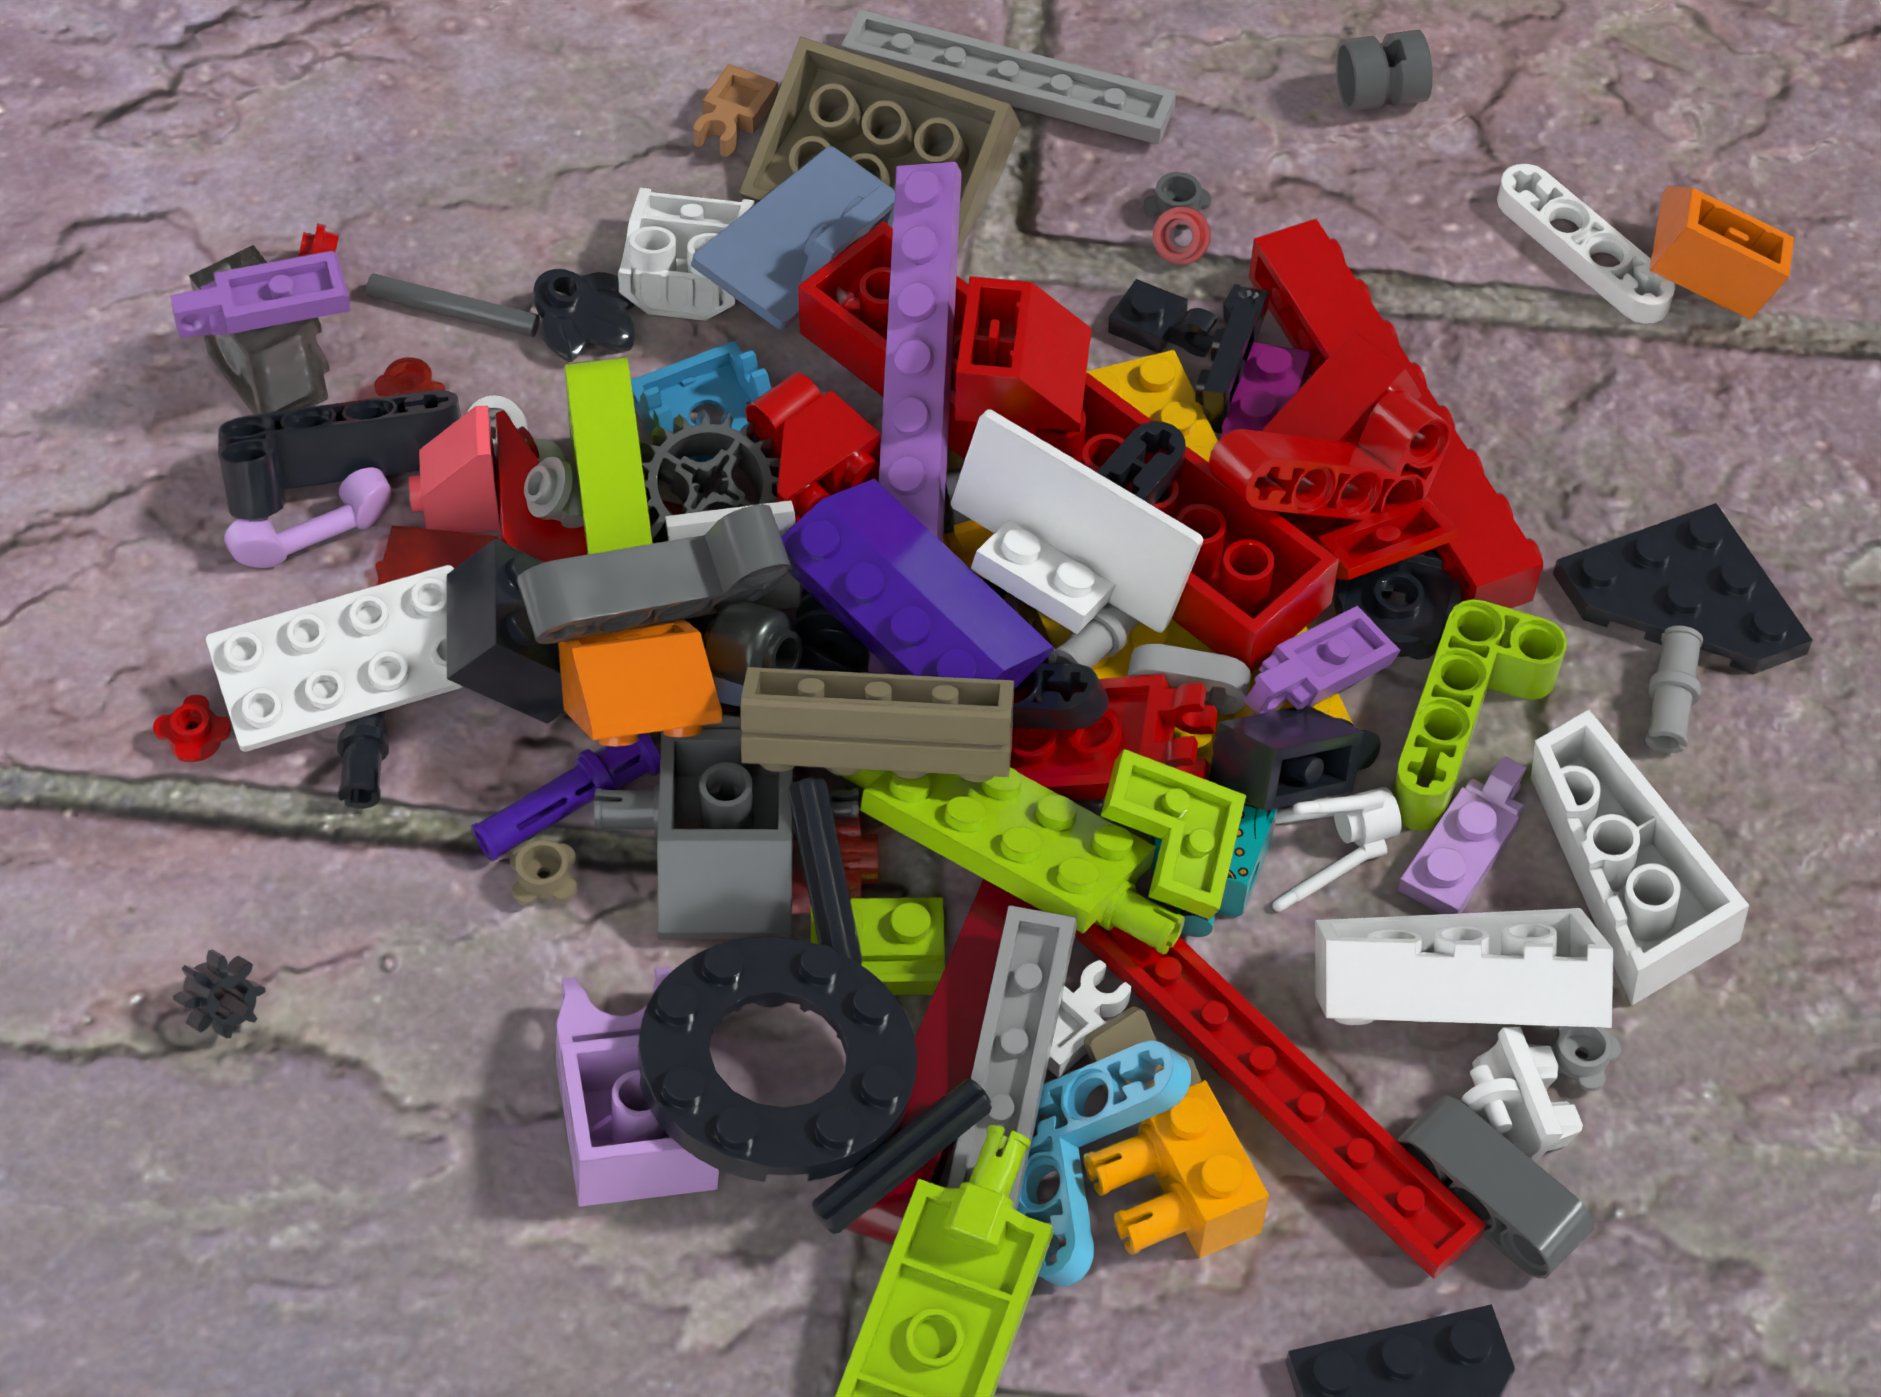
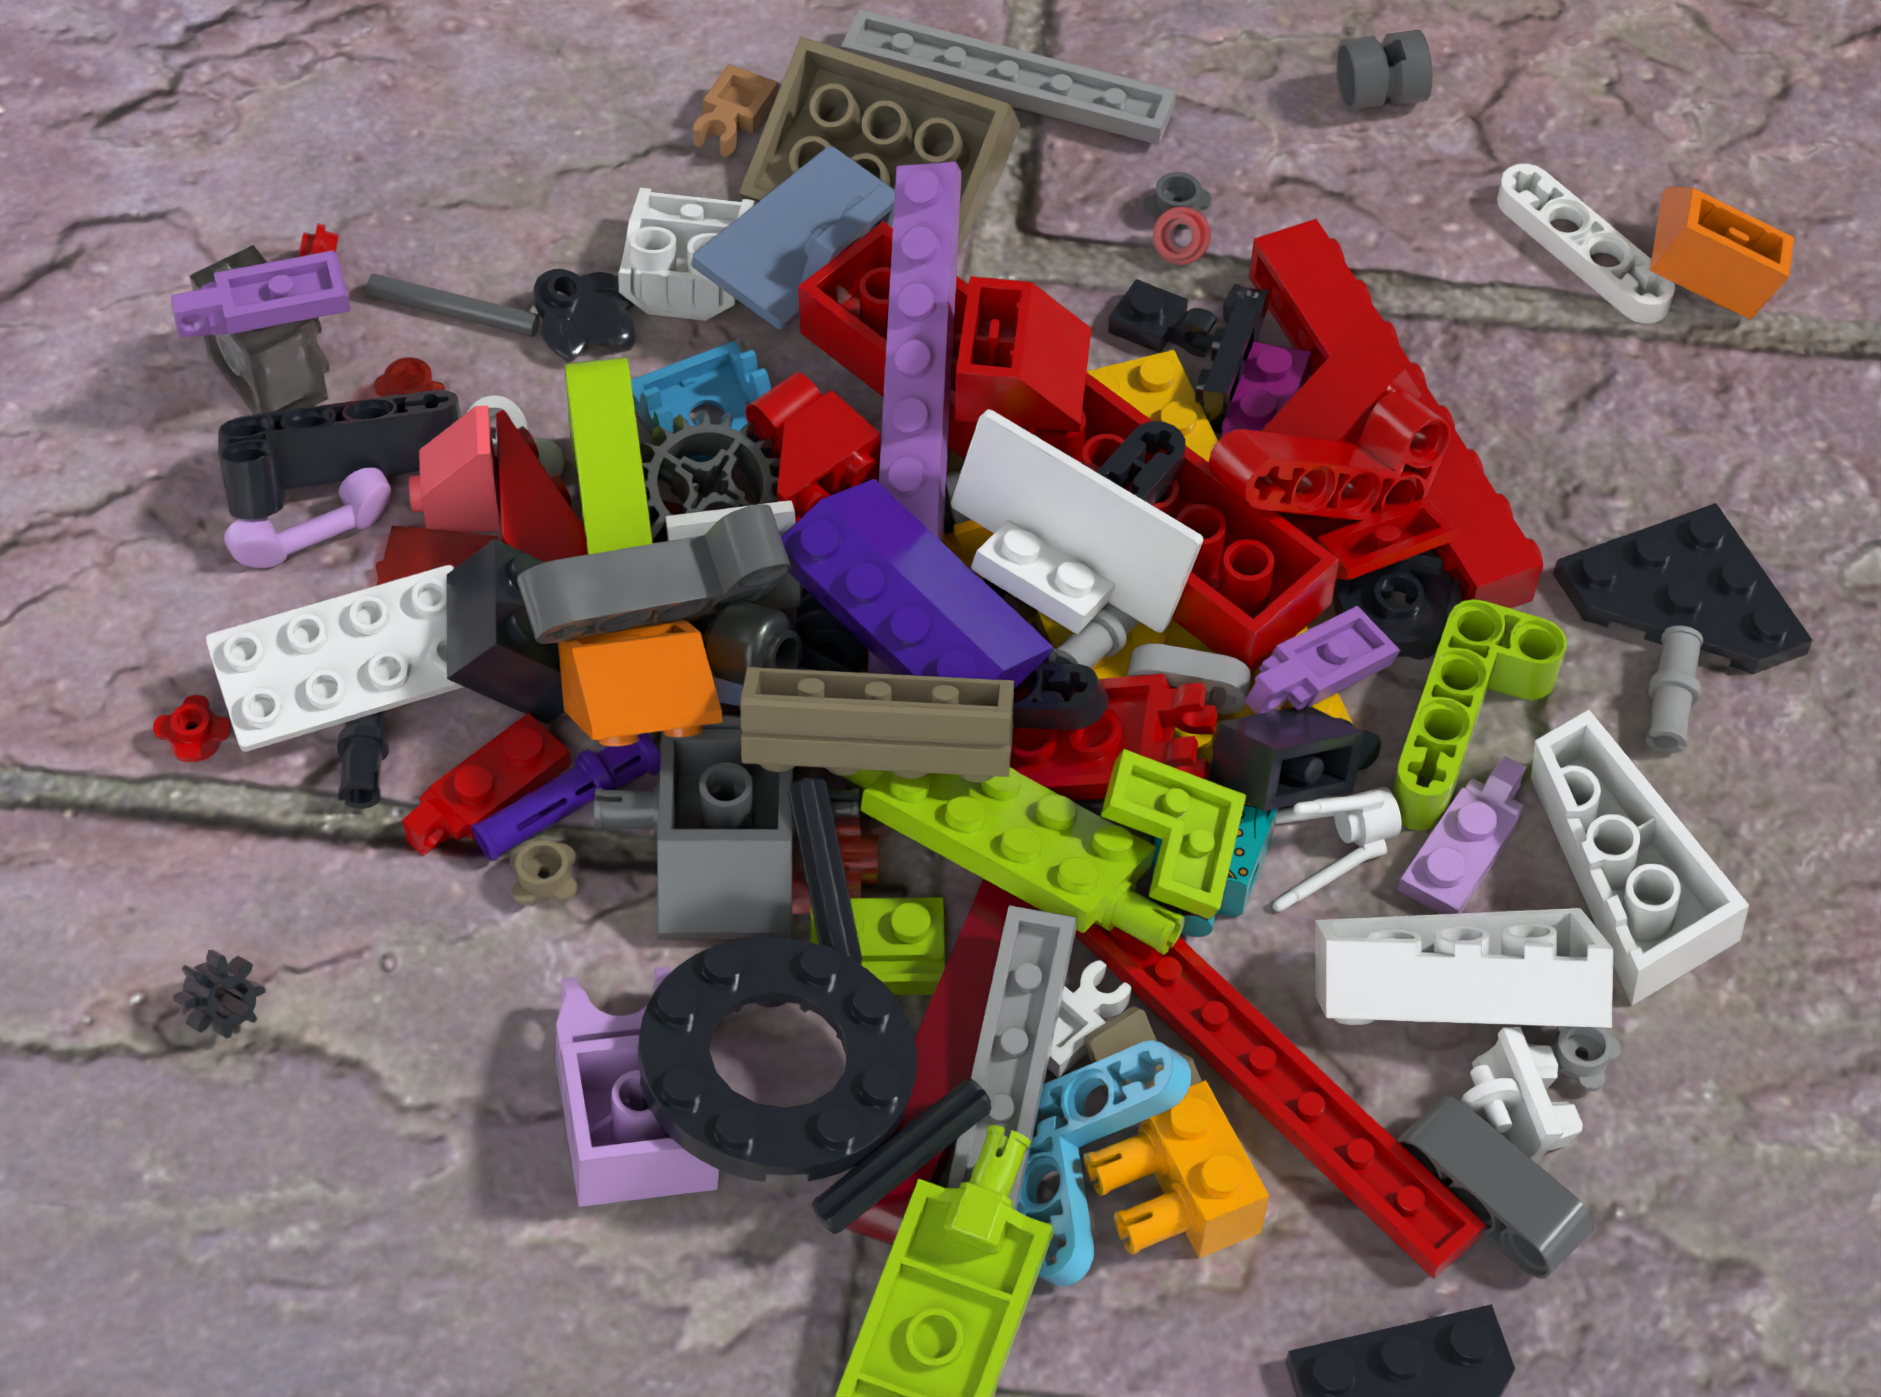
light grey plate [524,456,584,528] -> none
none -> red hinge [402,713,572,856]

